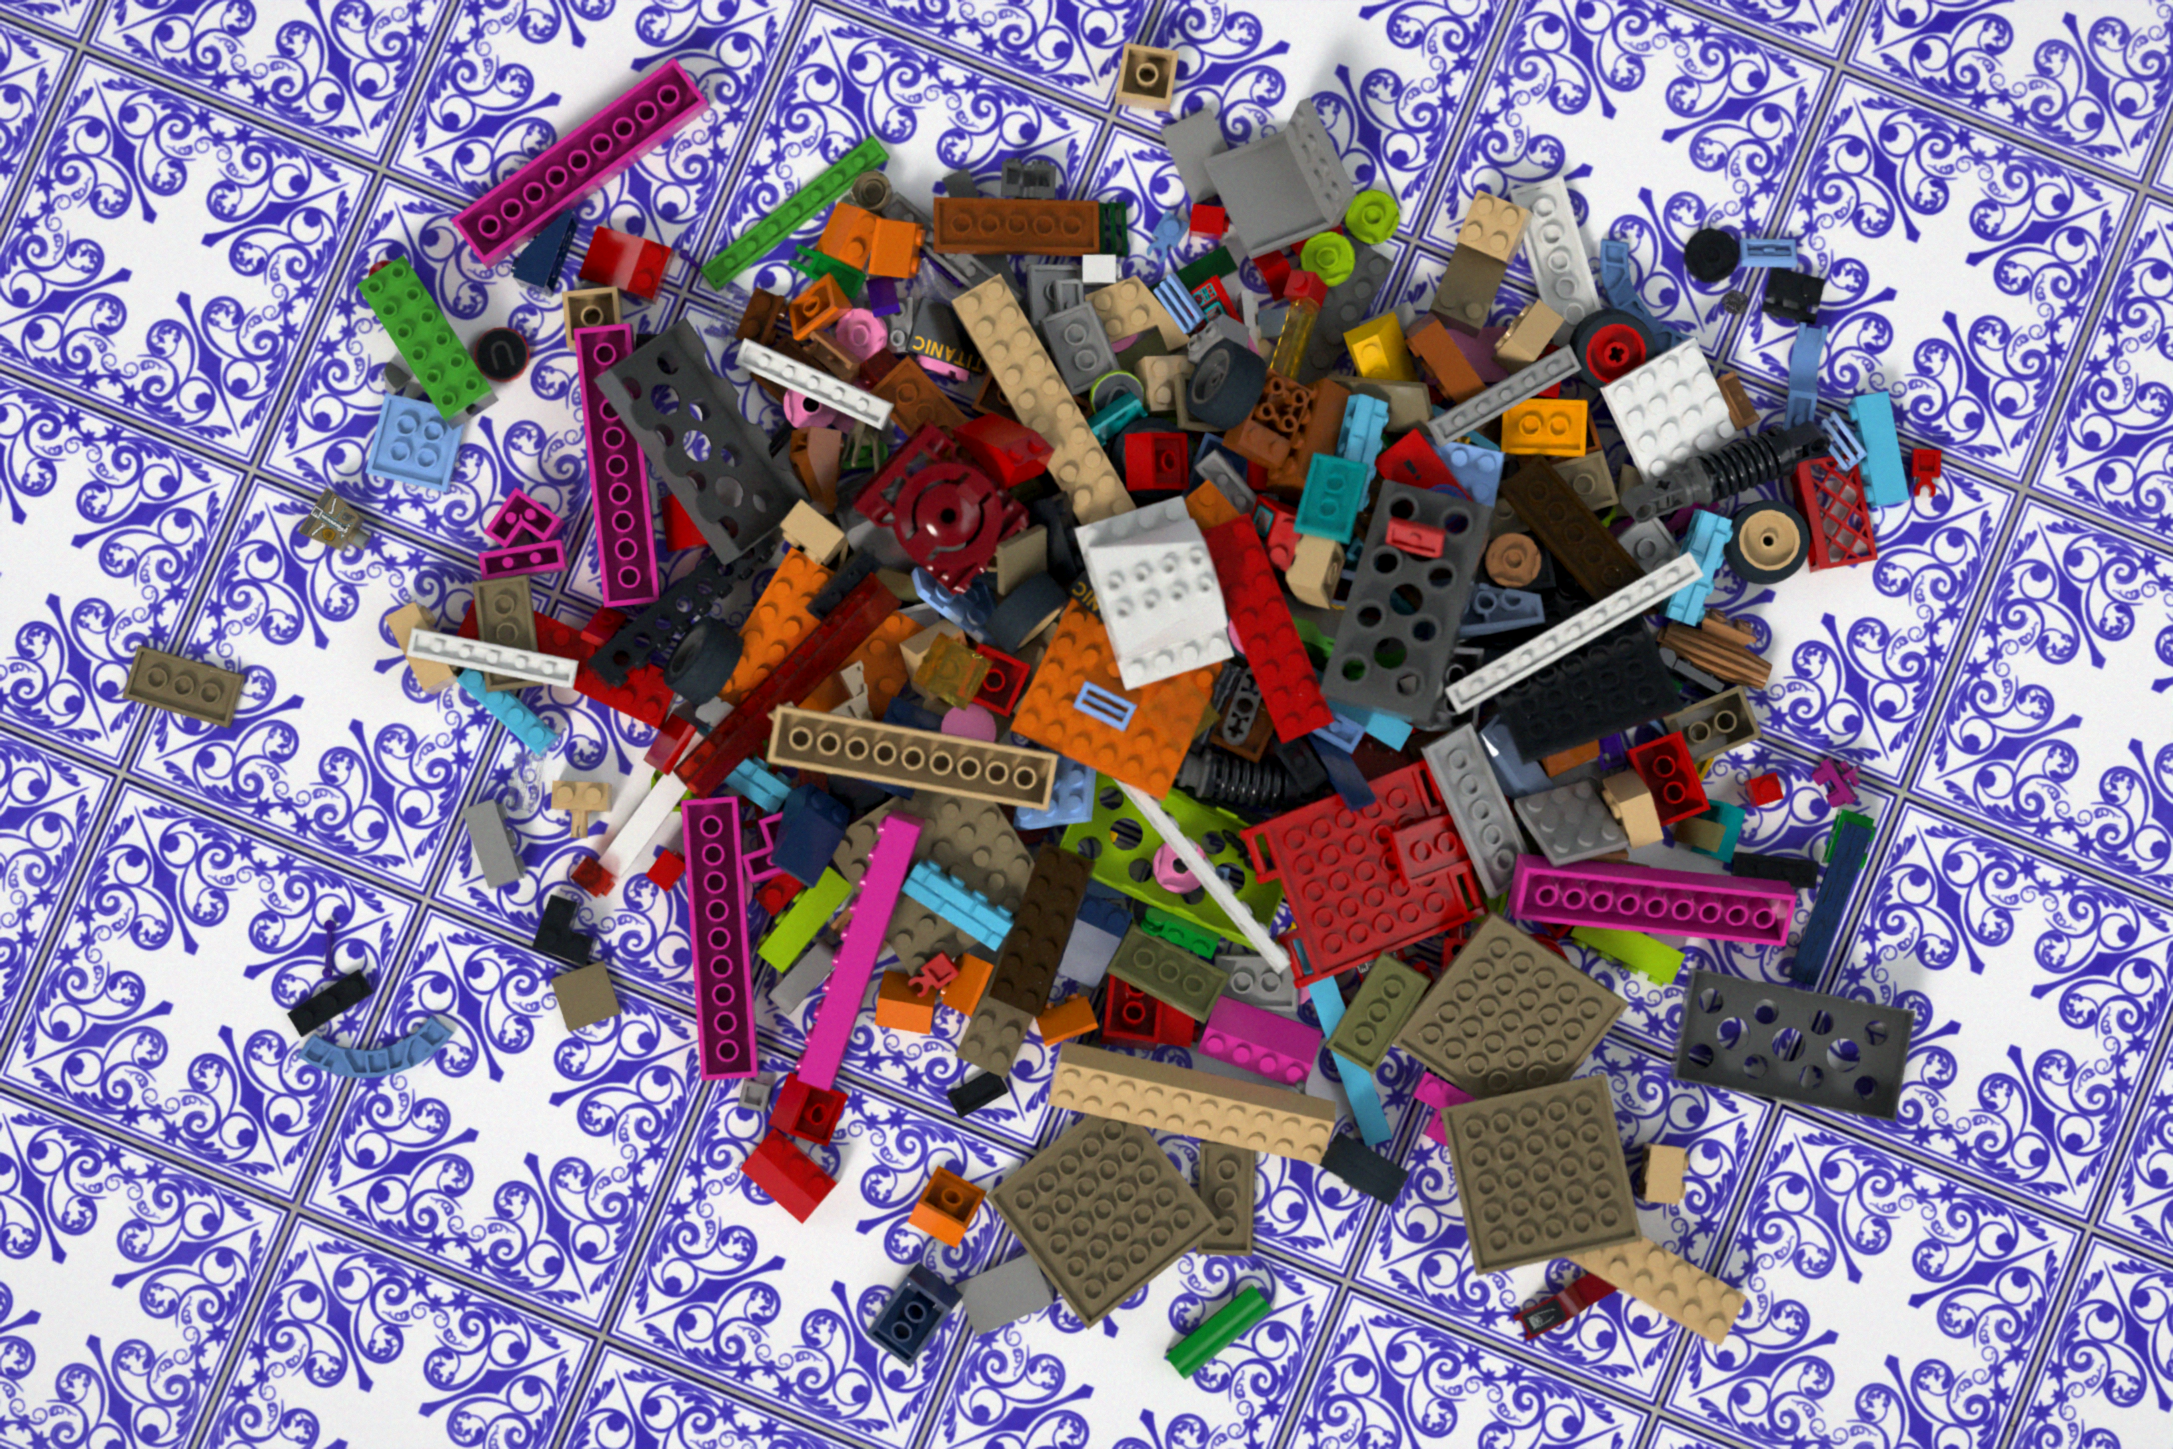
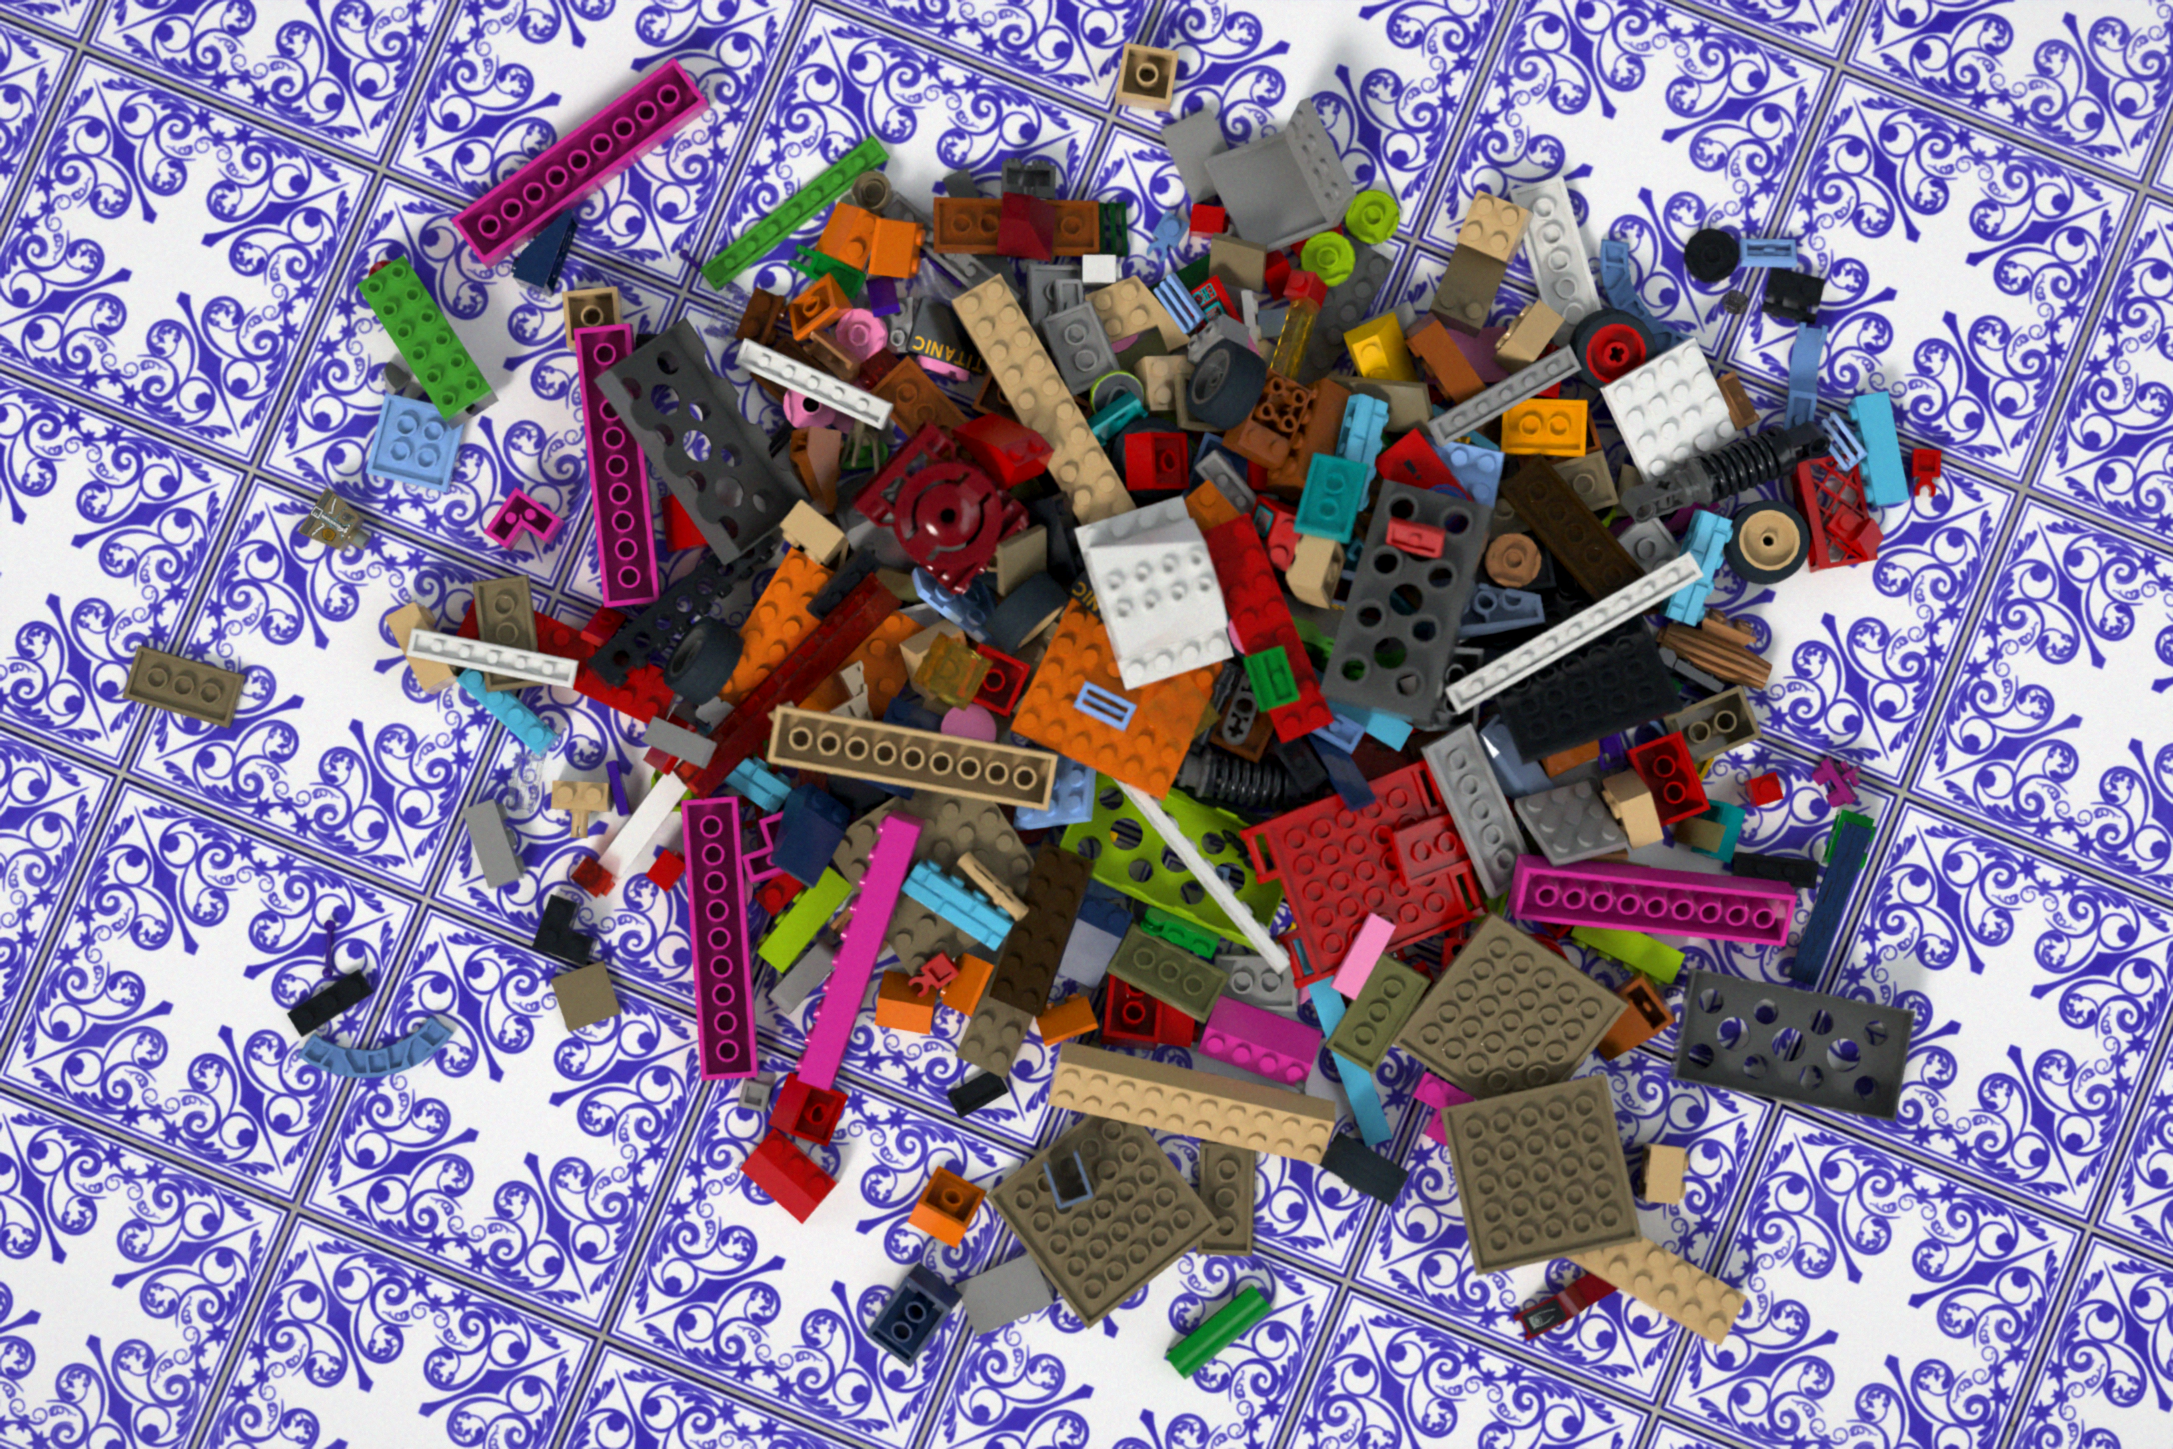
black tile [474,327,530,383] -> none
dark pink brick [478,539,569,580] -> none
red slope [578,226,675,305] -> none
bright pink tile [1153,842,1208,894] -> none
none -> dark purple tile [605,760,632,817]
none -> light grey tile [642,716,717,769]
none -> tan pin [957,851,1029,922]
none -> dark red slope [996,192,1056,262]
none -> sand blue piece [1043,1150,1095,1209]
none -> dark tan tile [1209,232,1267,293]
none -> green plate [1242,645,1300,712]
none -> bright pink tile [1329,912,1396,1000]
none -> dark orange slope [1596,969,1676,1062]
none -> red slope [1824,504,1884,560]

